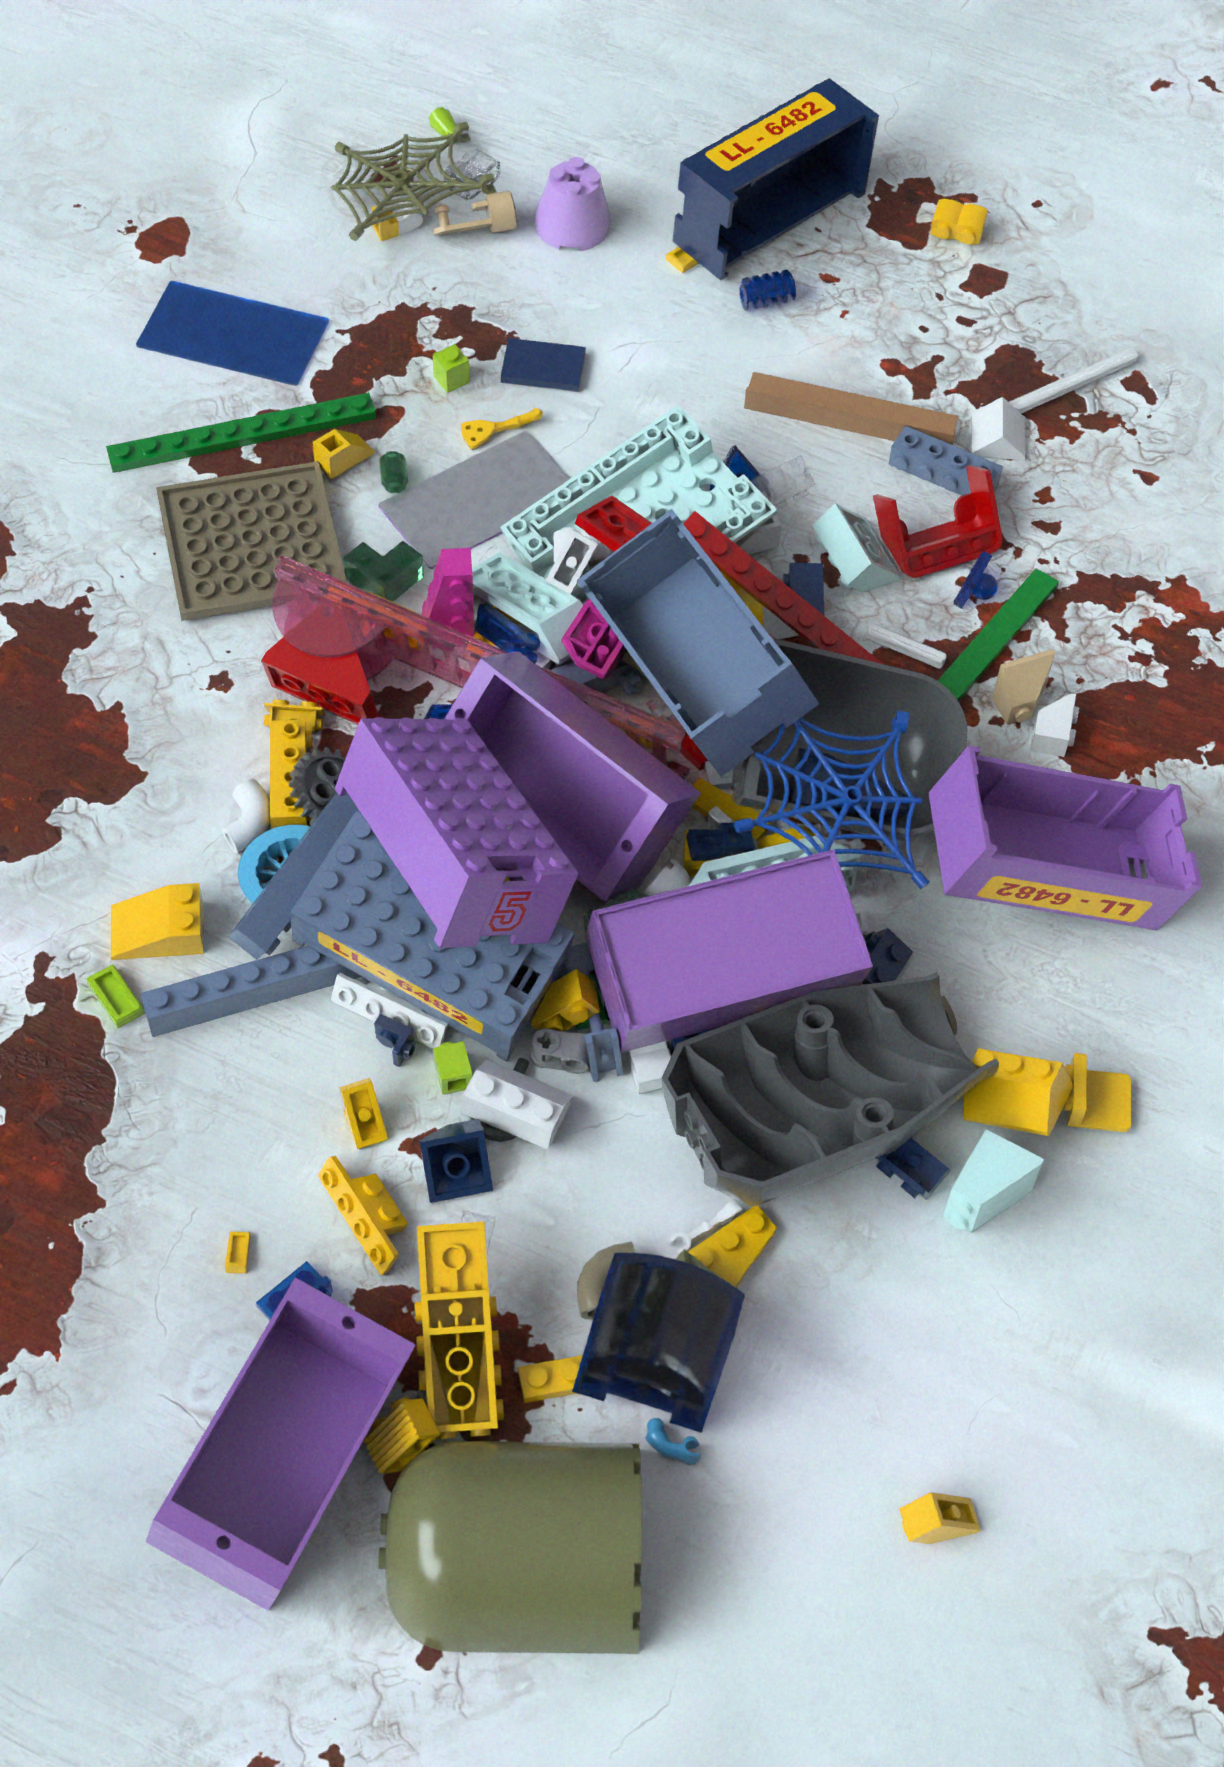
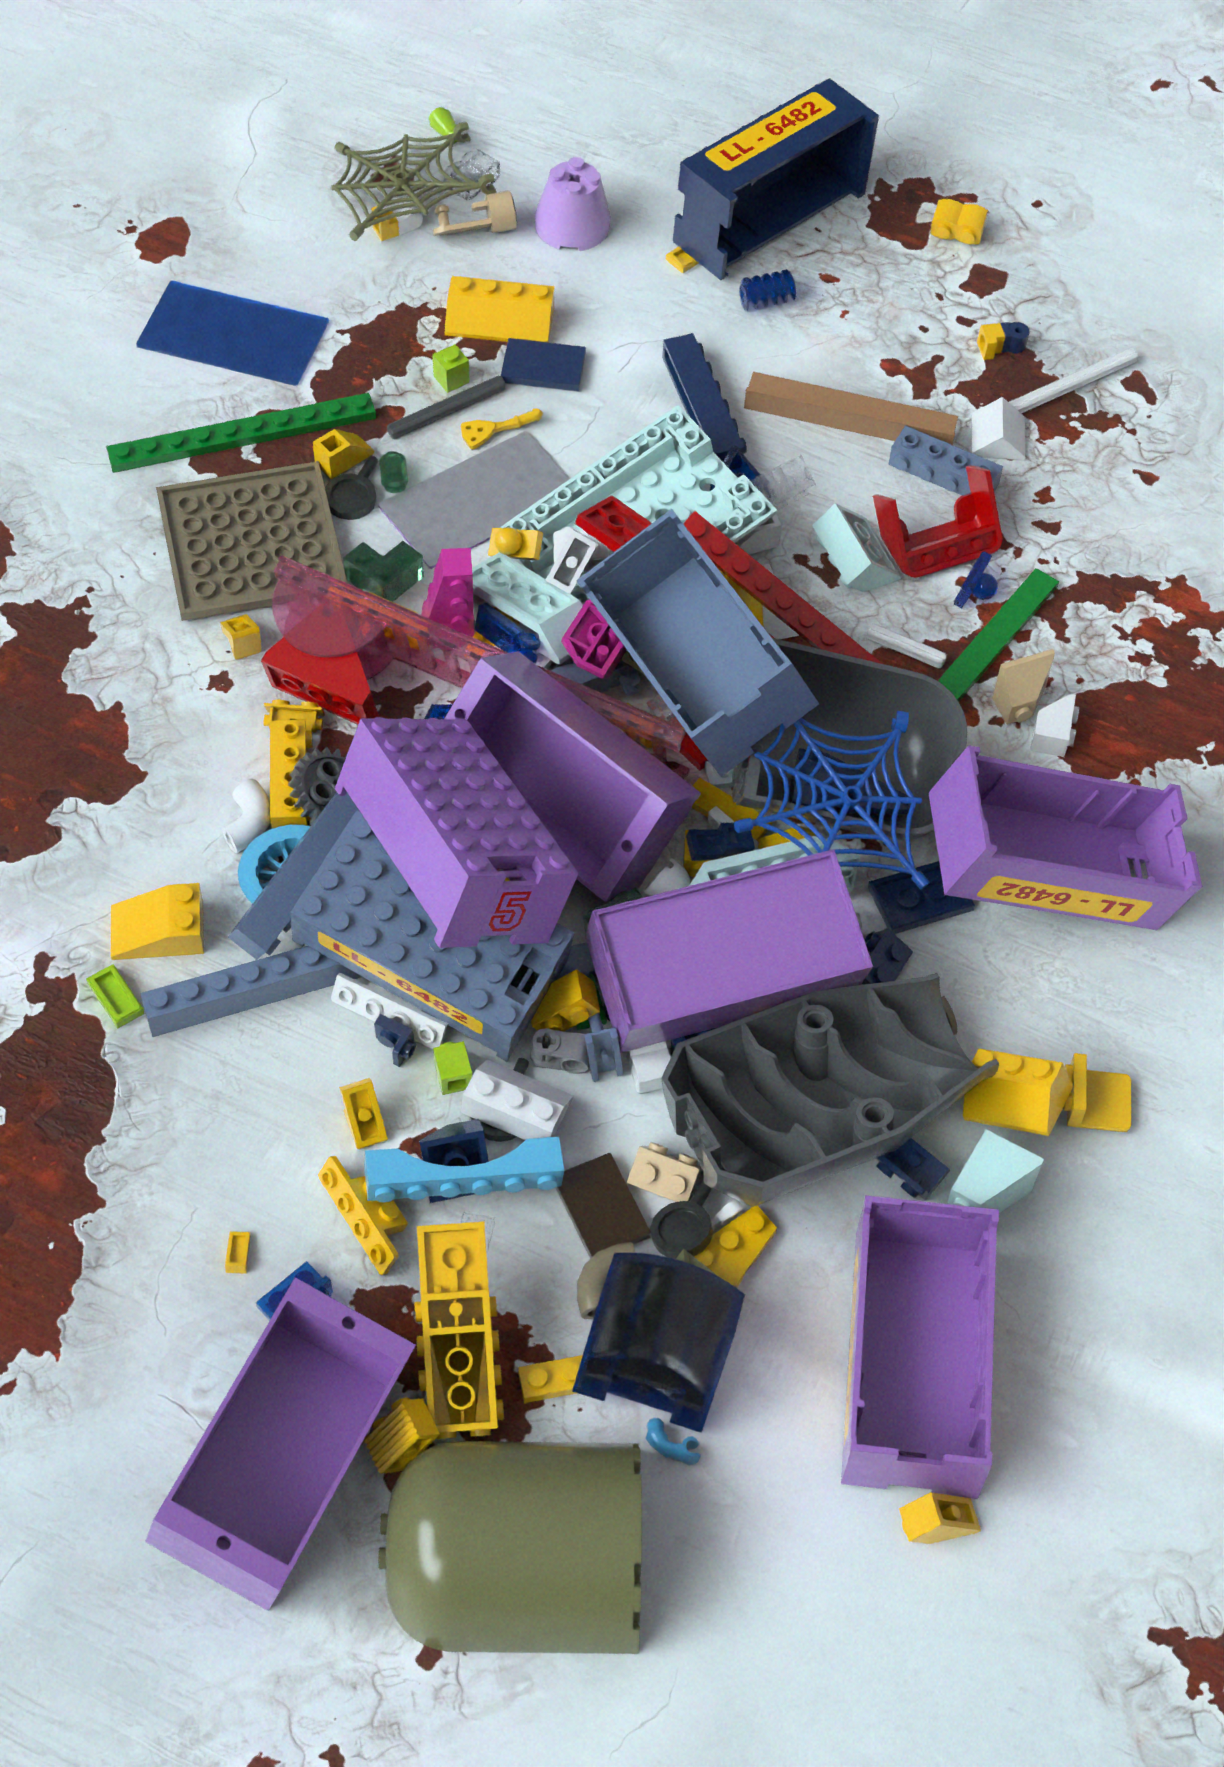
dark blue slope [782,562,825,616] -> none
none -> yellow slope [220,614,262,660]
none -> pearl dark grey piece [325,455,378,520]
none -> medium azure arch [364,1137,564,1202]
none -> dark grey axle [387,376,505,439]
none -> yellow slope [445,276,555,343]
none -> yellow tile [488,527,543,560]
none -> dark brown tile [555,1153,651,1259]
none -> tan bracket [626,1142,703,1202]
none -> pearl dark grey piece [650,1178,713,1259]
none -> dark blue brick [662,333,747,468]
none -> medium lavender piece [841,1195,999,1499]
none -> dark blue tile [868,861,975,934]
none -> leg [977,322,1030,360]

